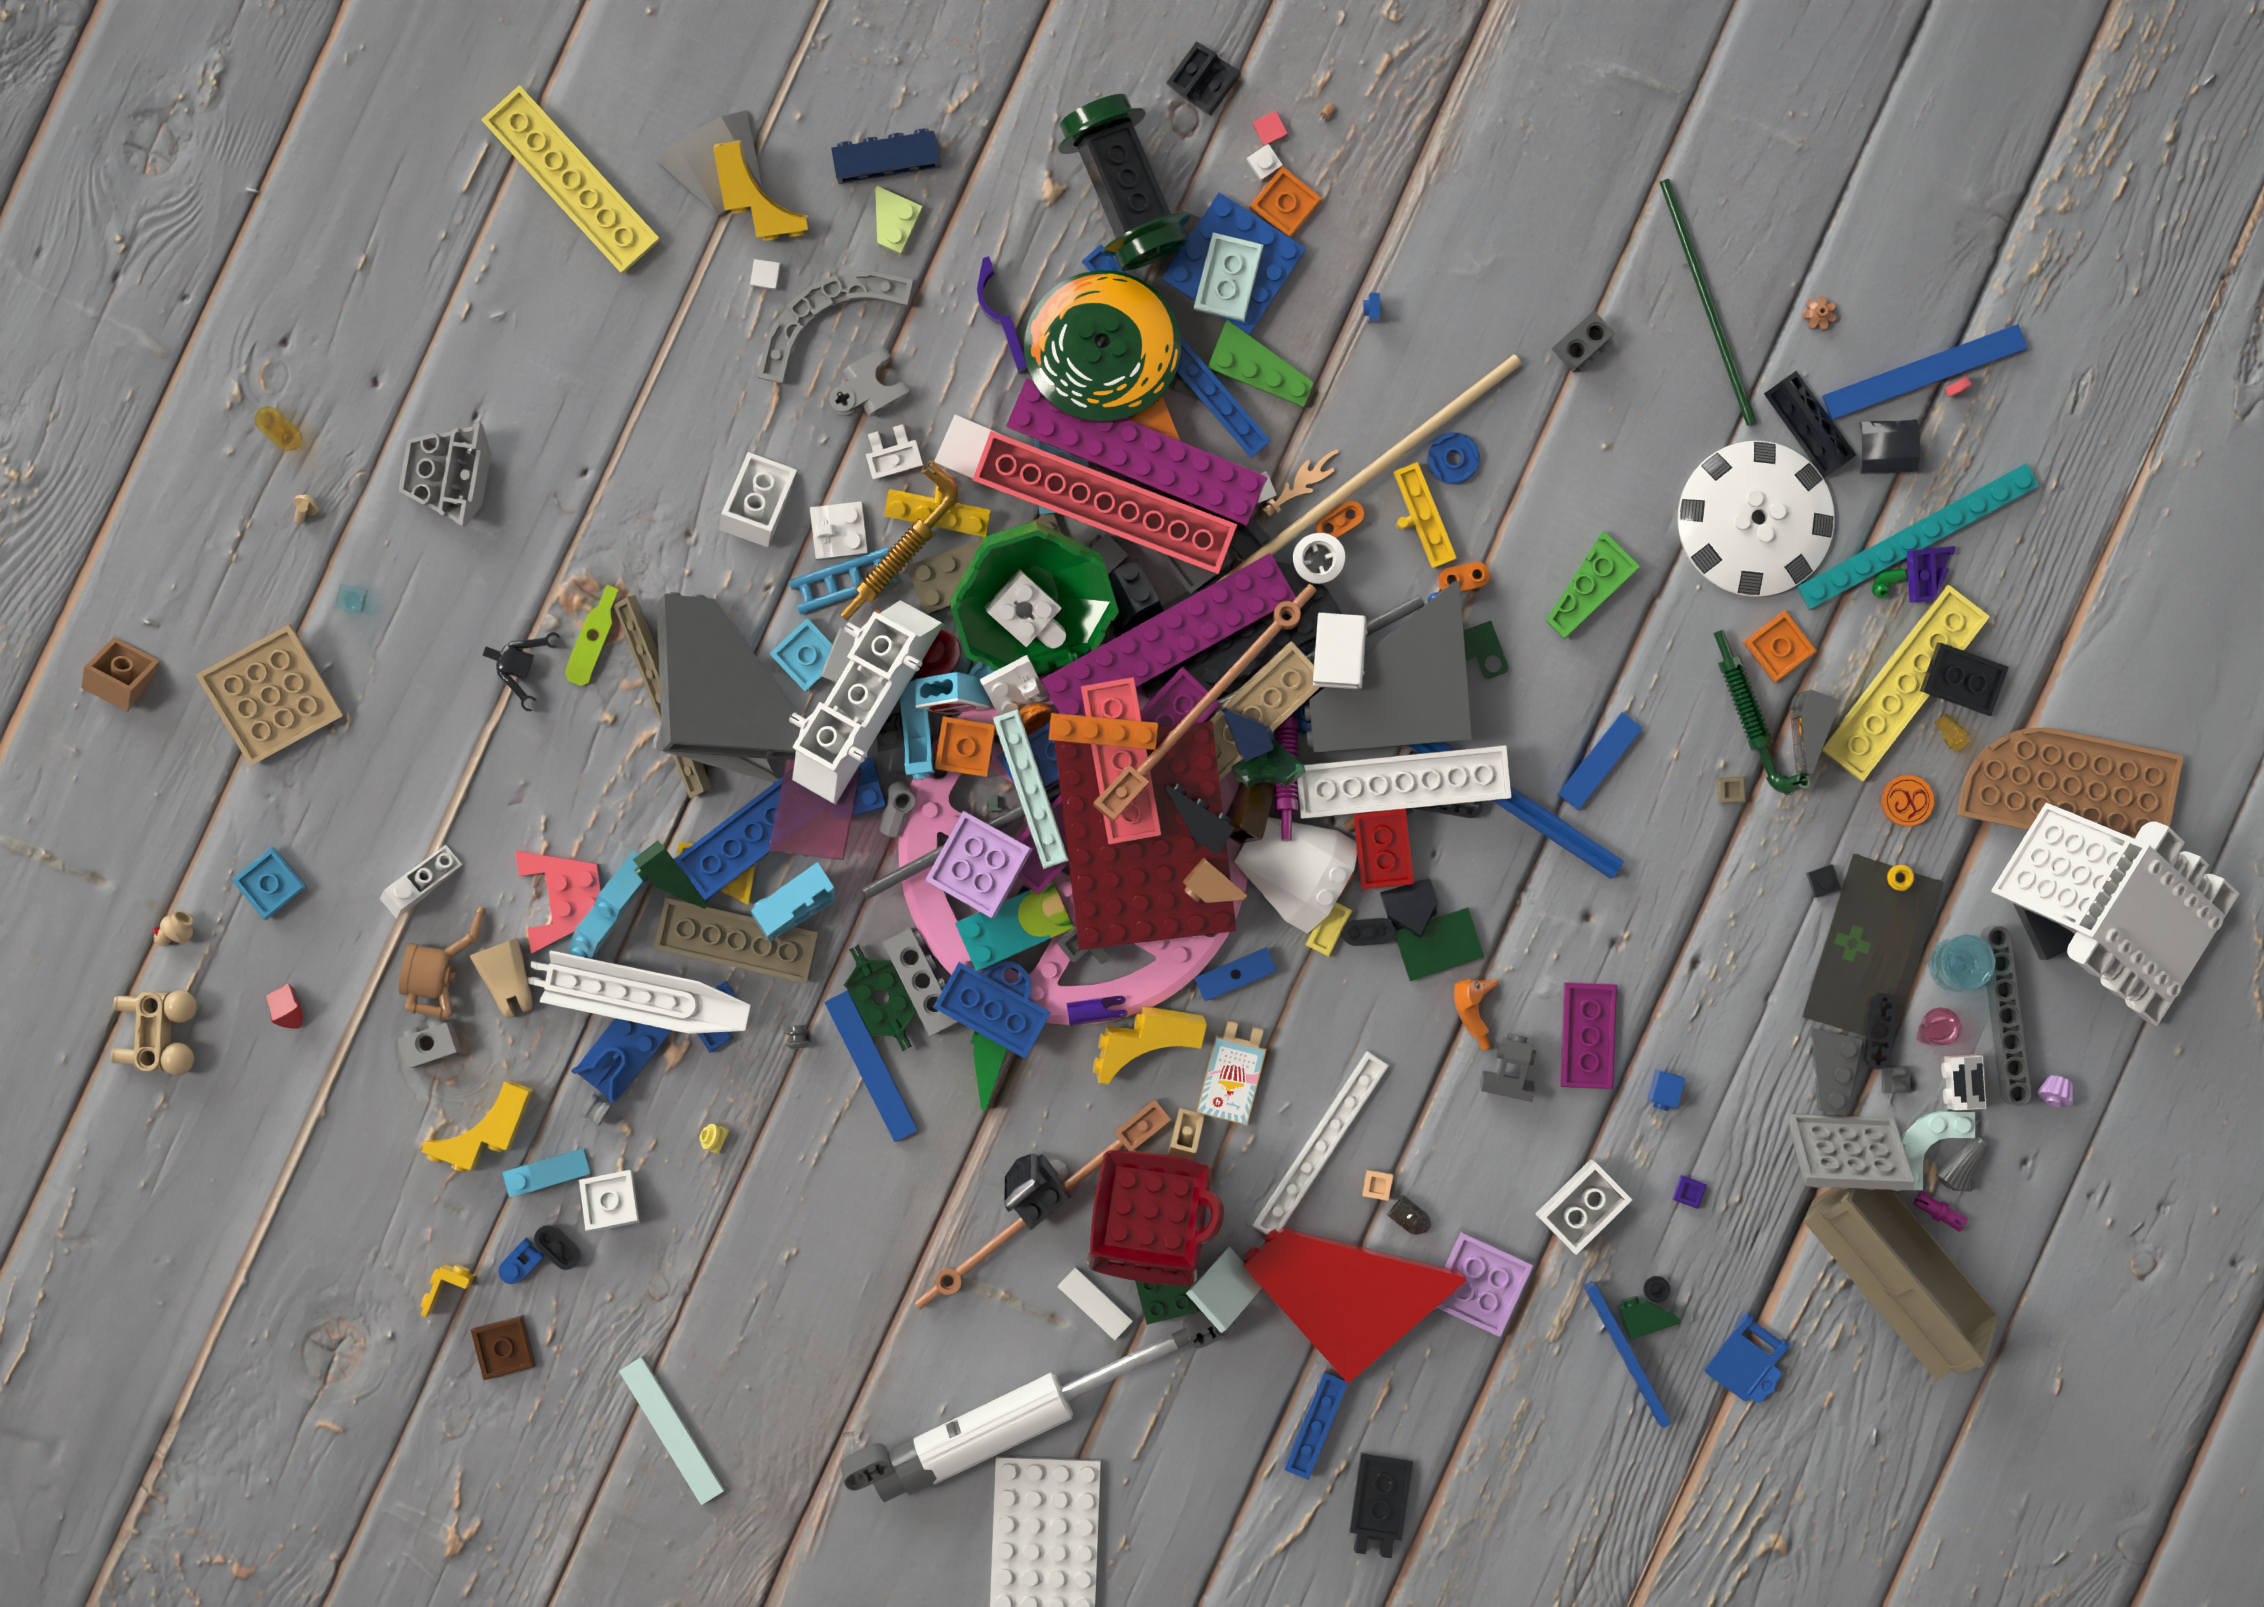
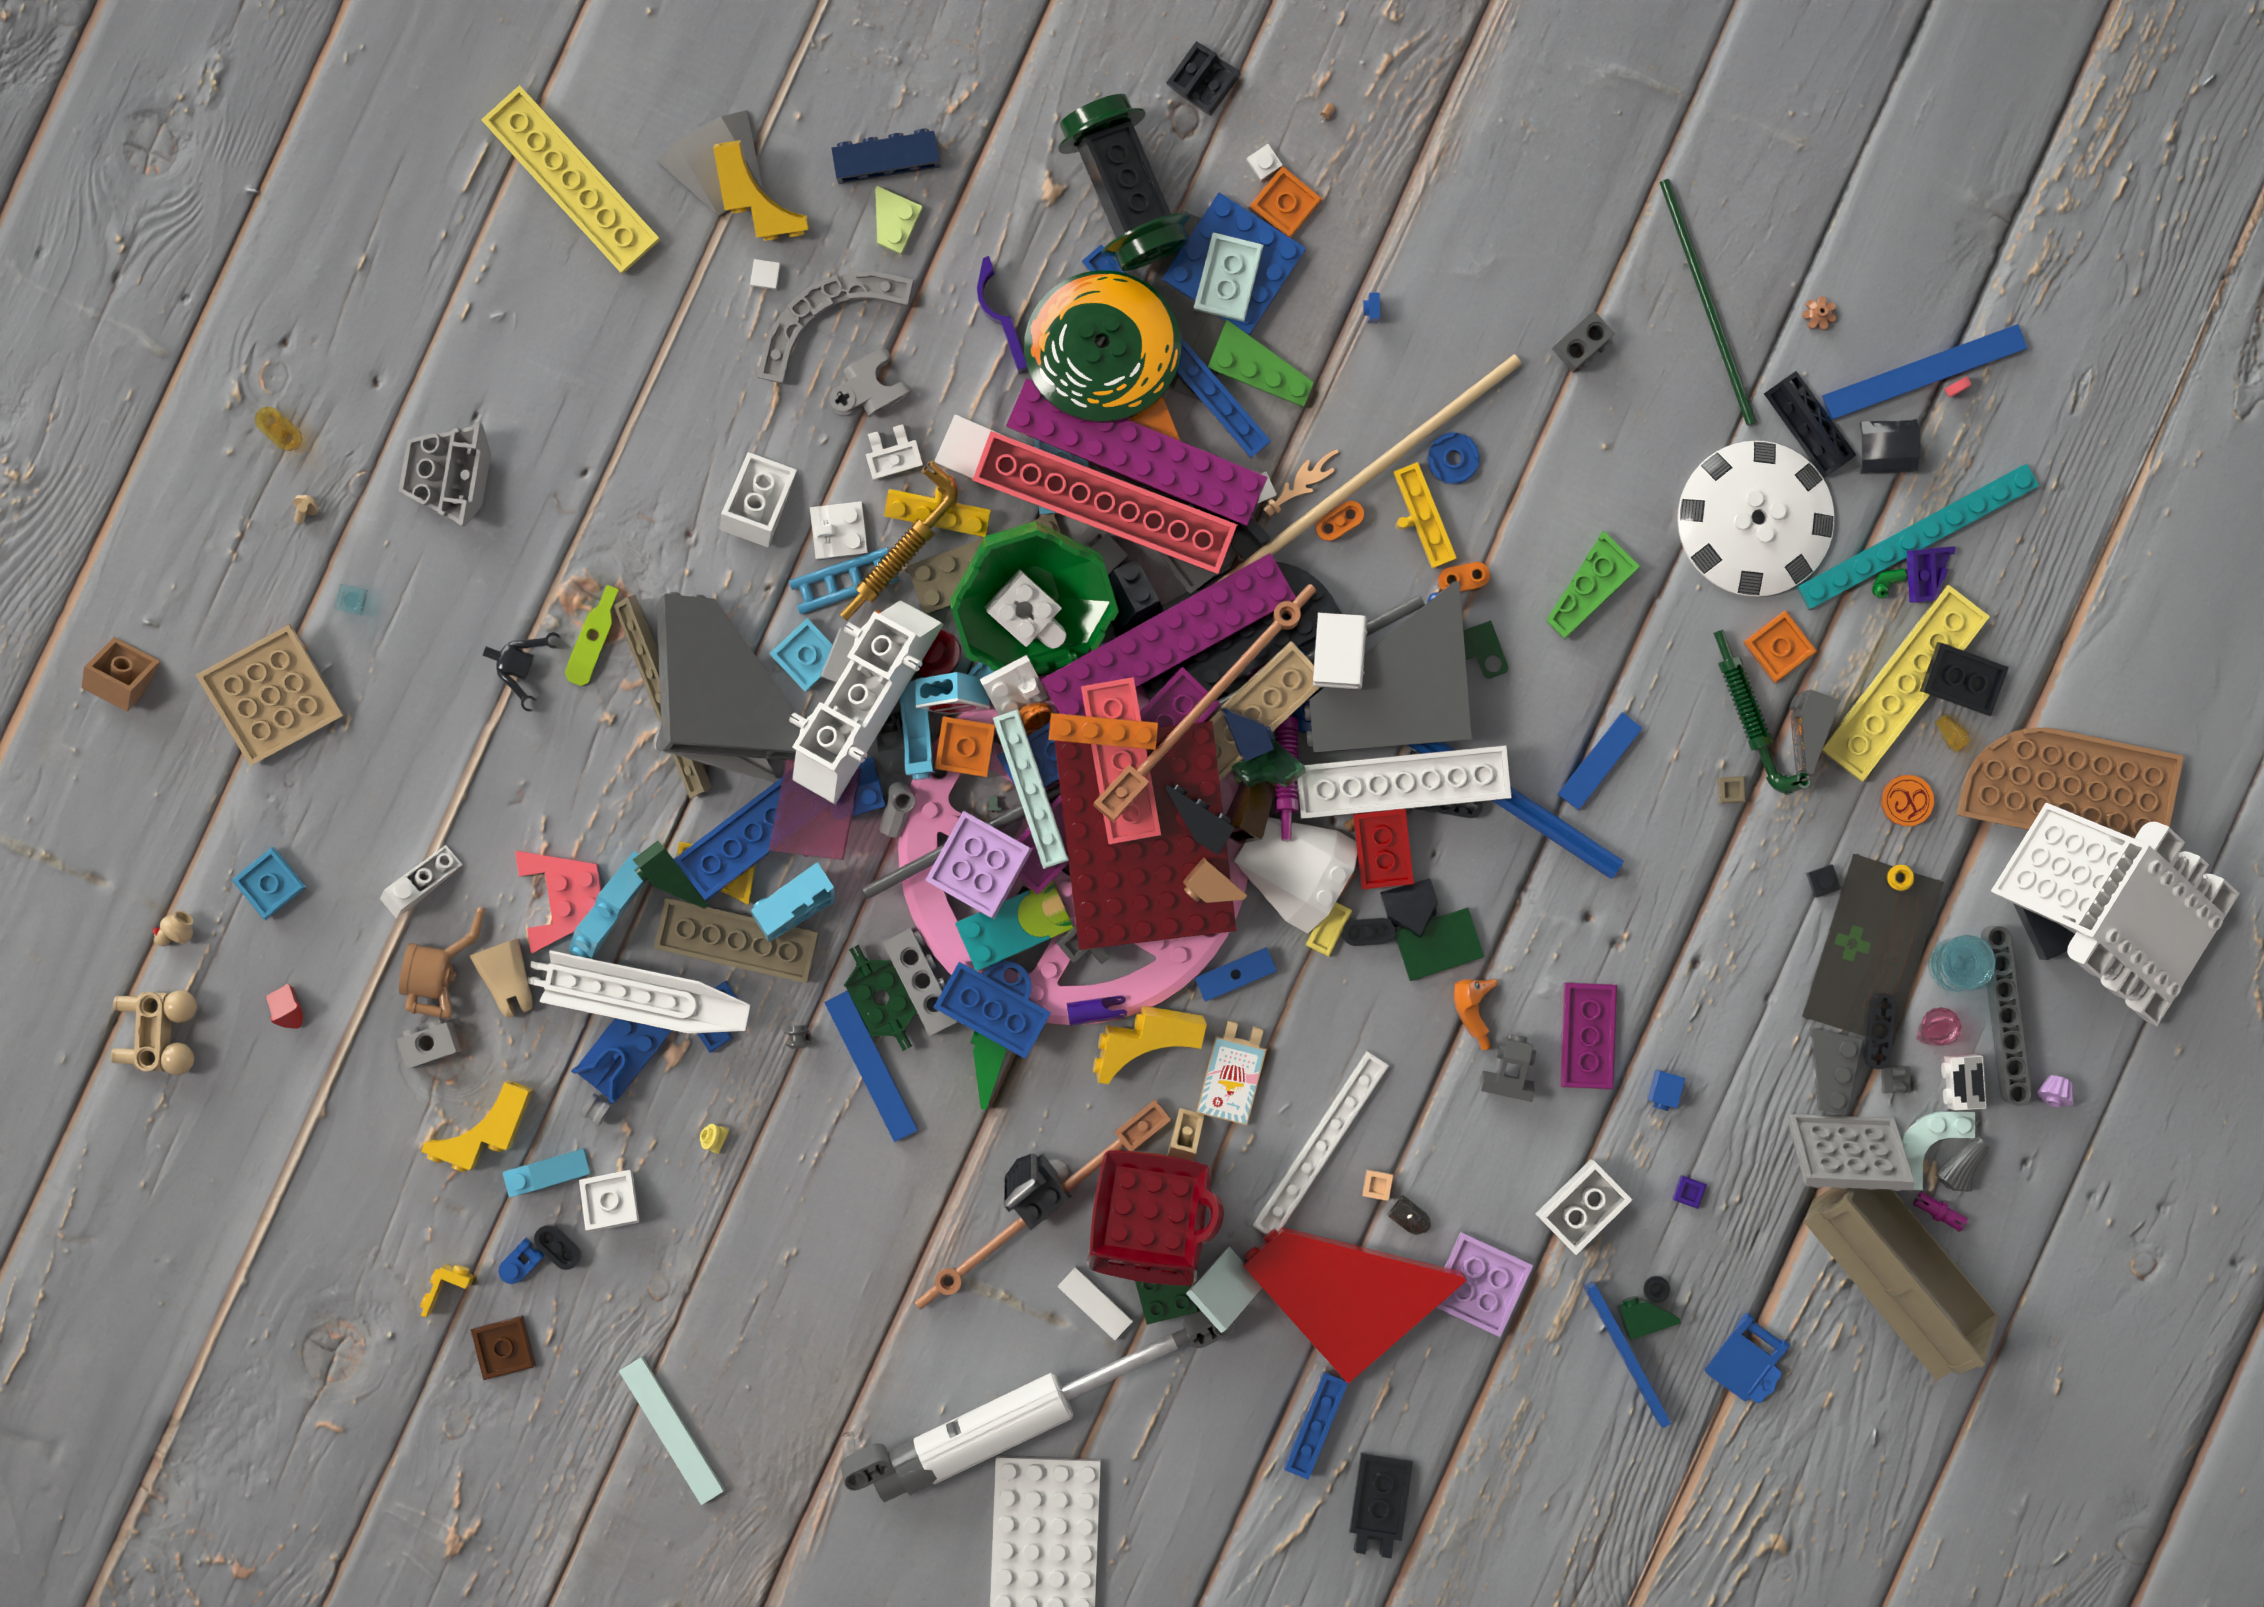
coral tile [1252,111,1287,147] -> none
white hat [1292,533,1345,585] -> none

